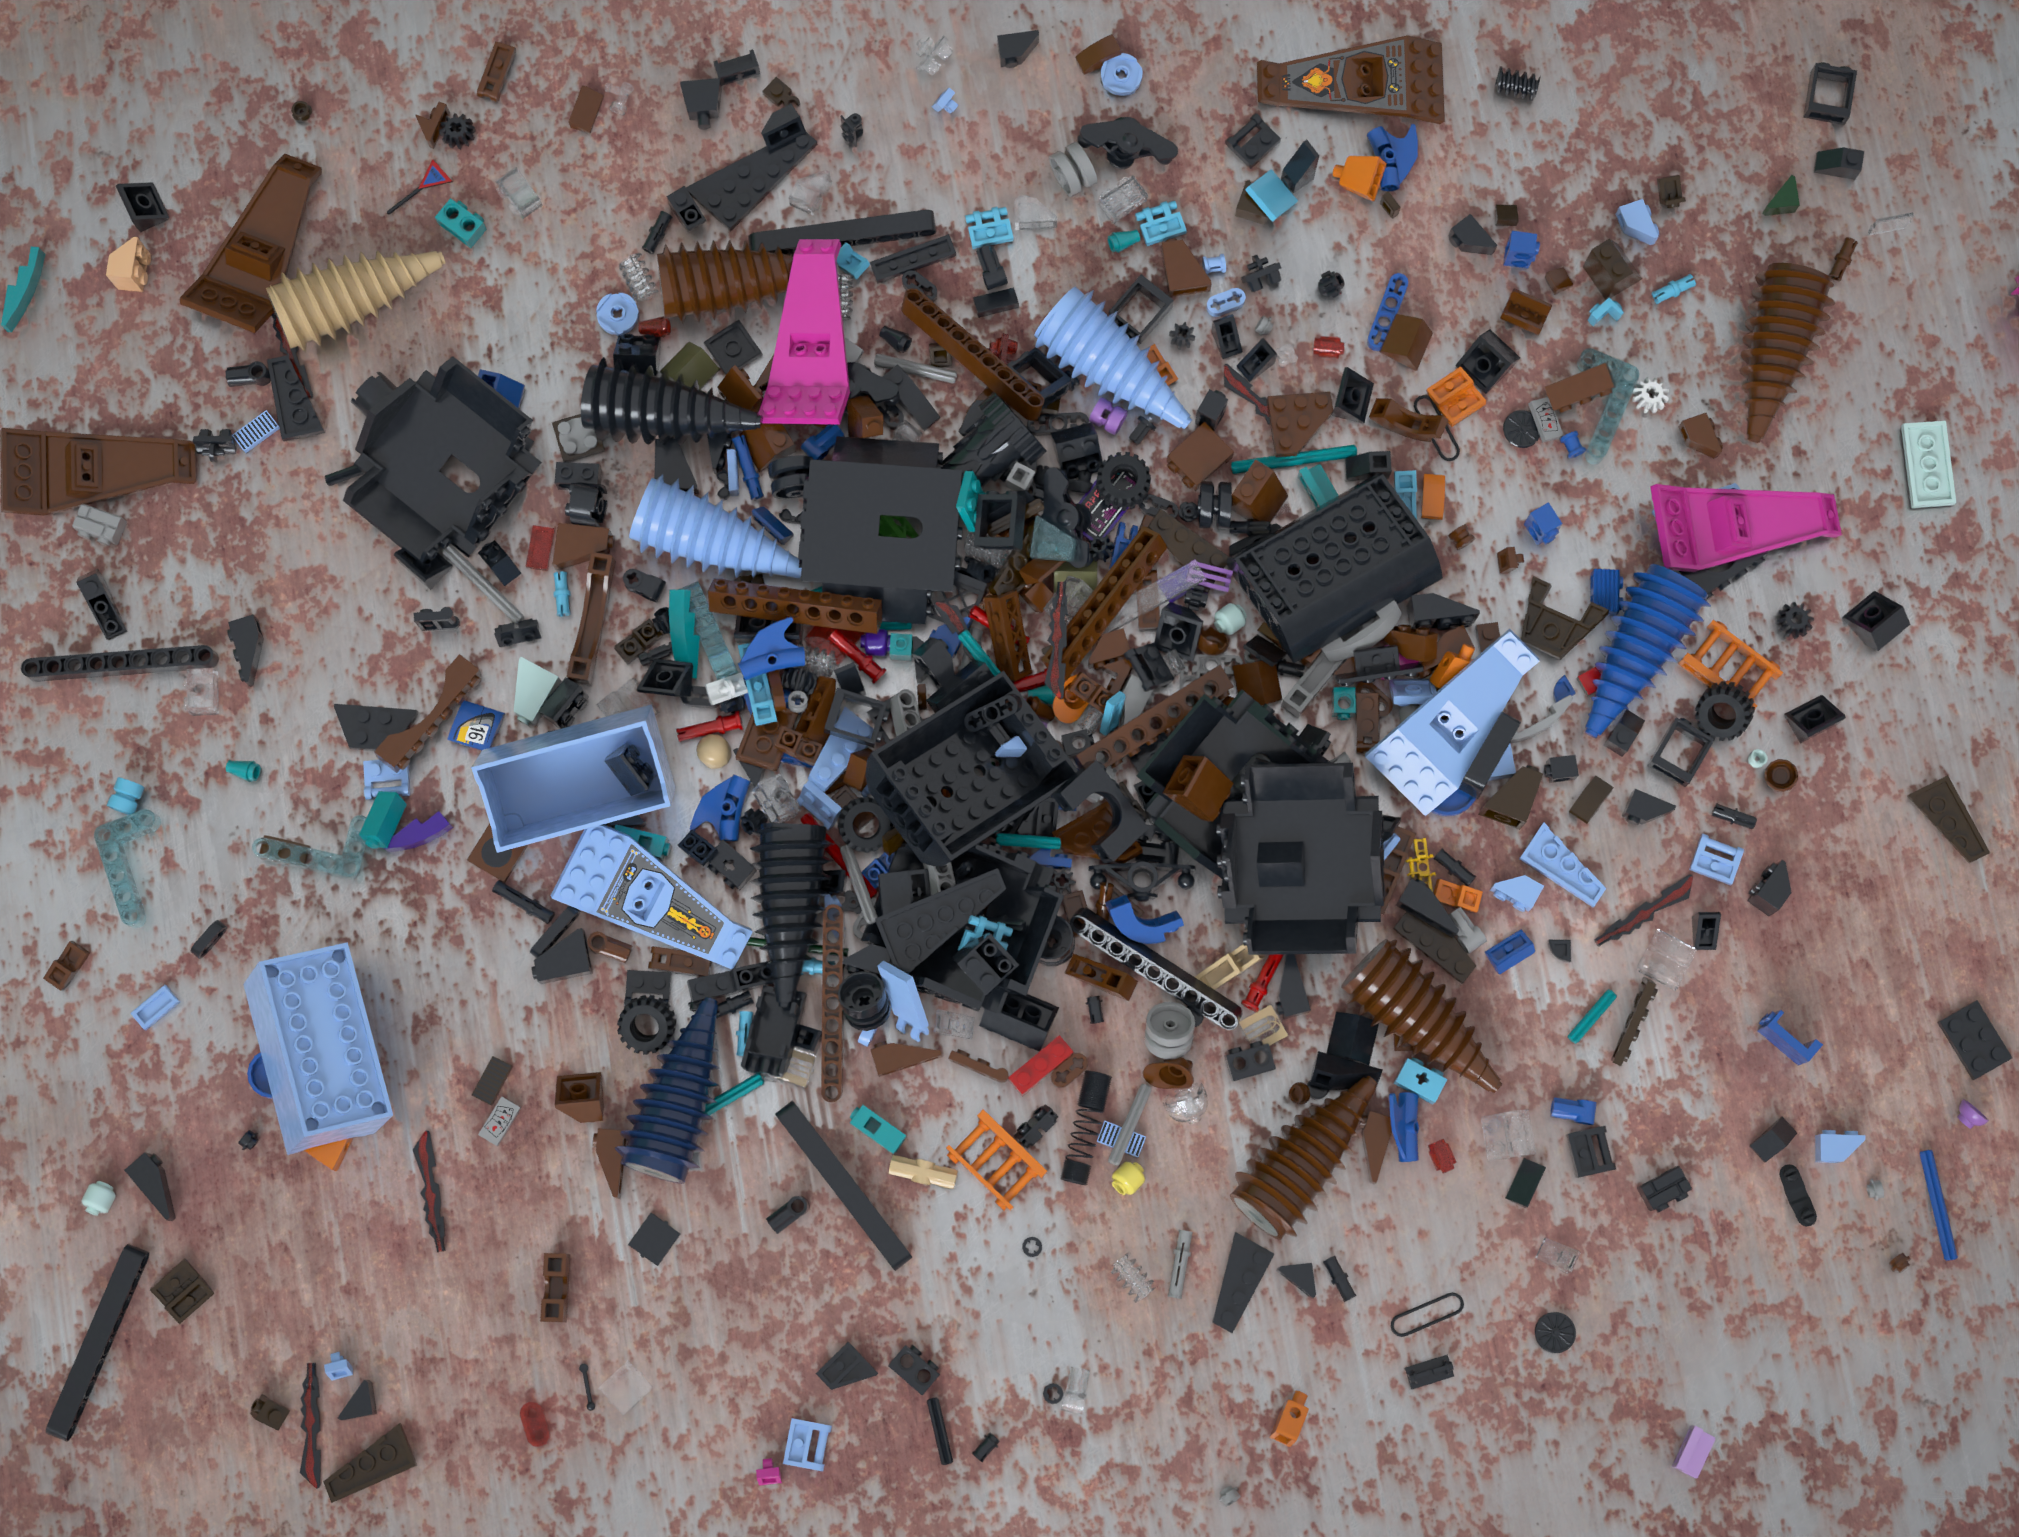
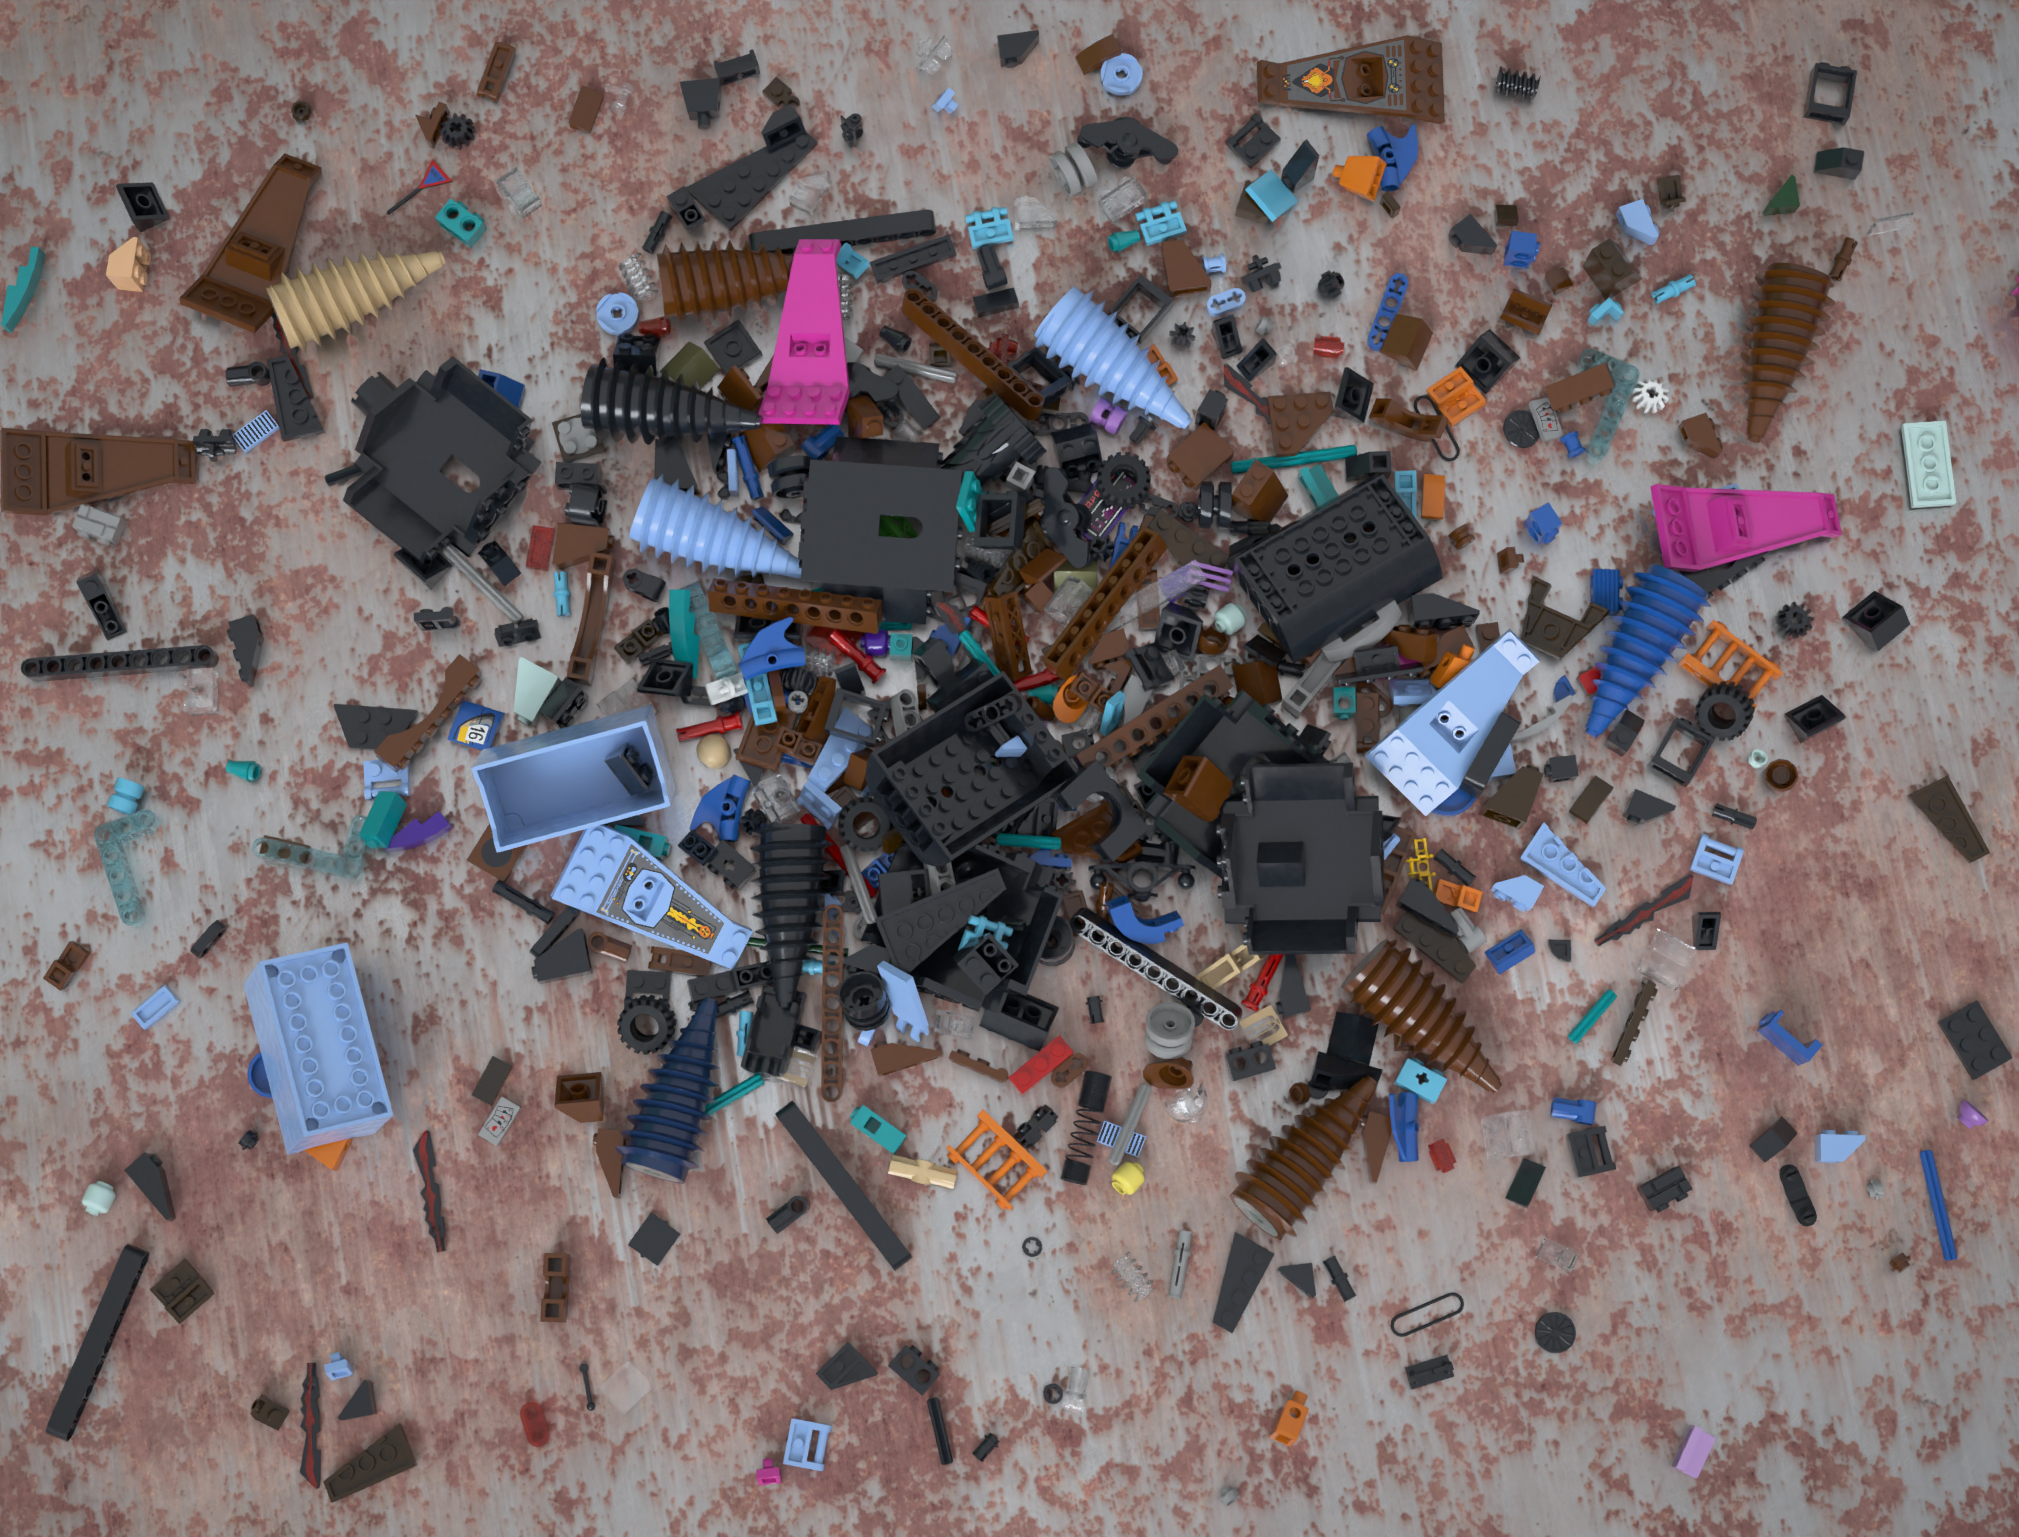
clear light blue wing [1030,516,1076,562] -> none
black sword [1045,582,1068,699] -> none
reddish brown slope [1065,953,1138,1001] -> none
black slope [1747,860,1792,917] -> none

